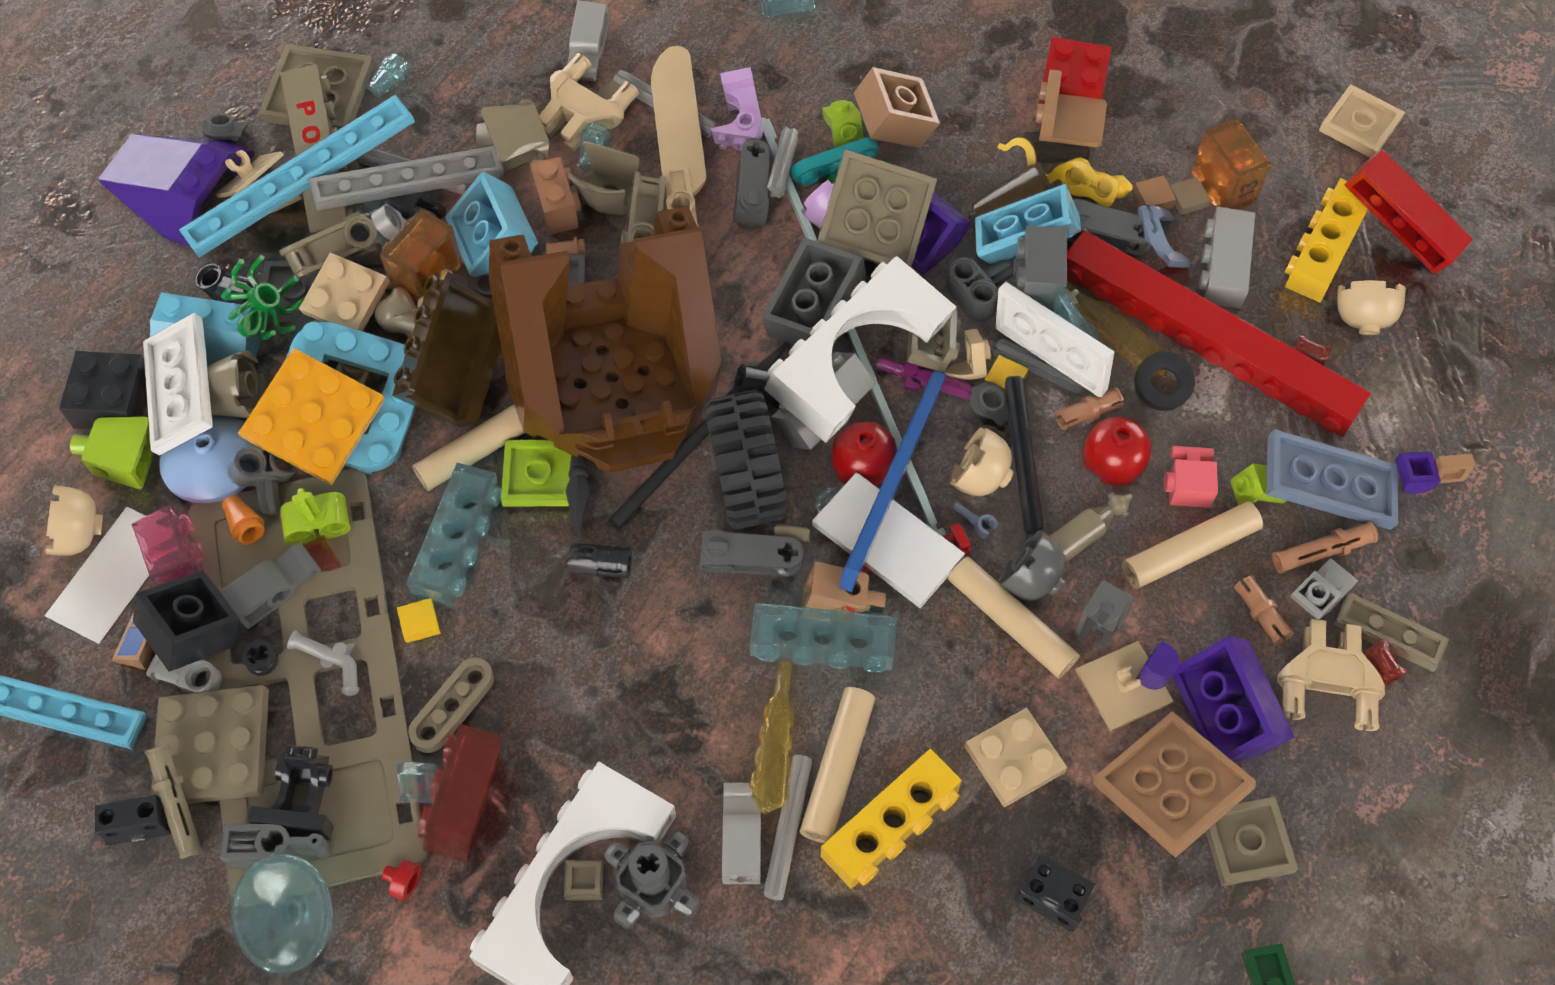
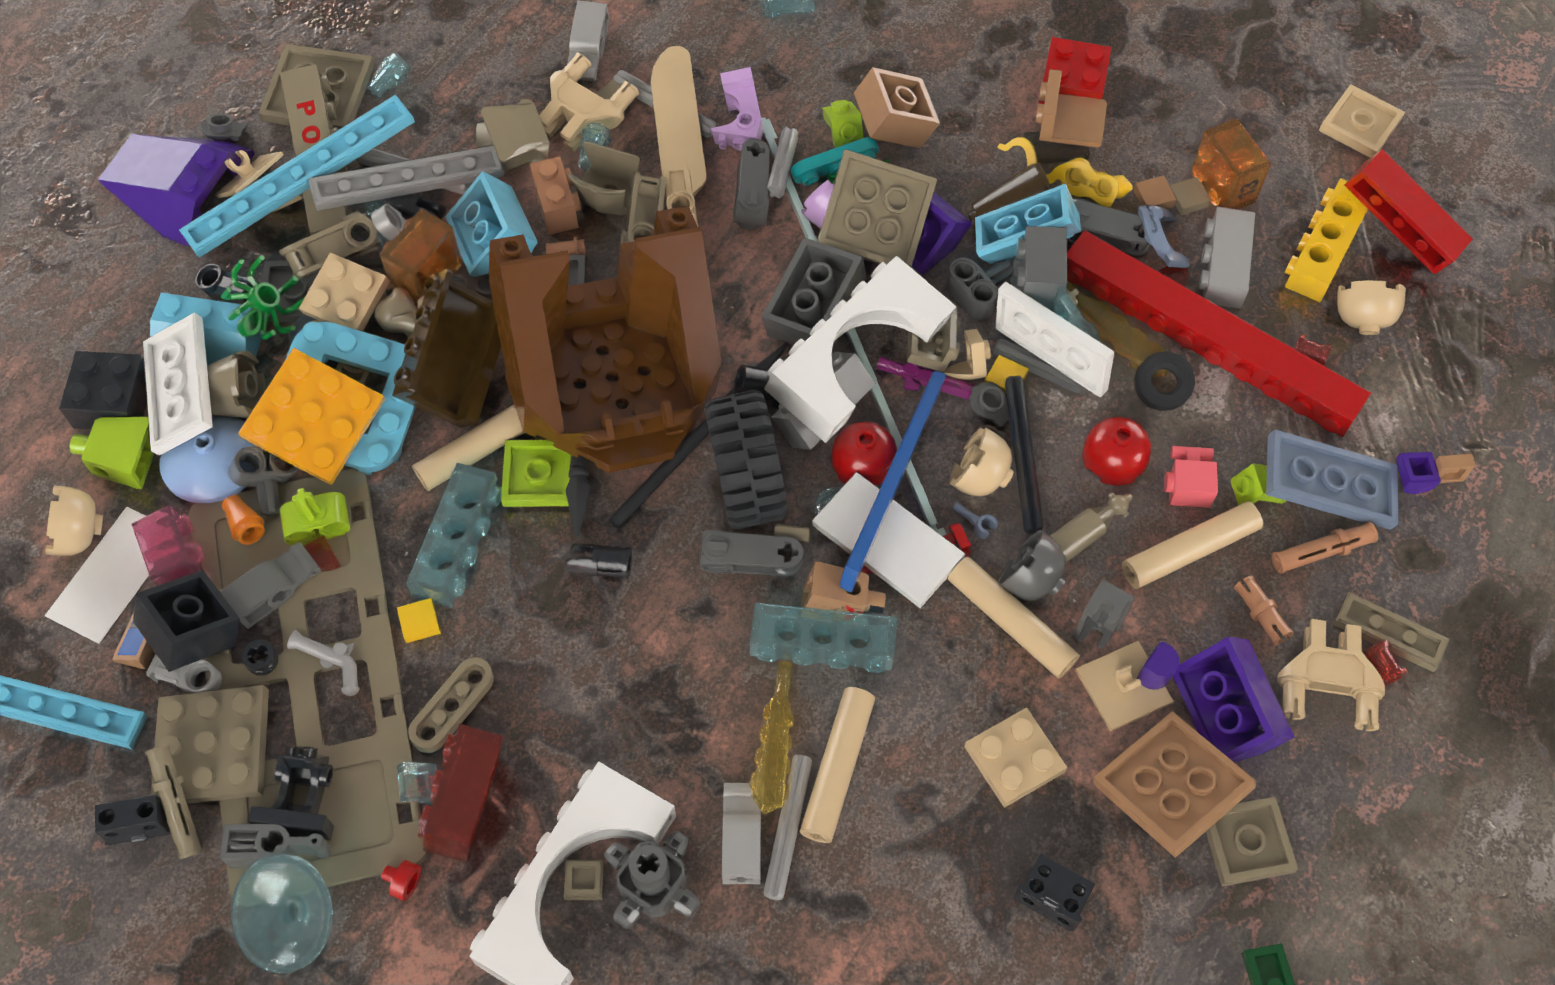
yellow brick [820,748,962,889] -> none
nougat pin [1055,387,1124,430] -> none
light grey slope [1290,558,1358,620] -> none

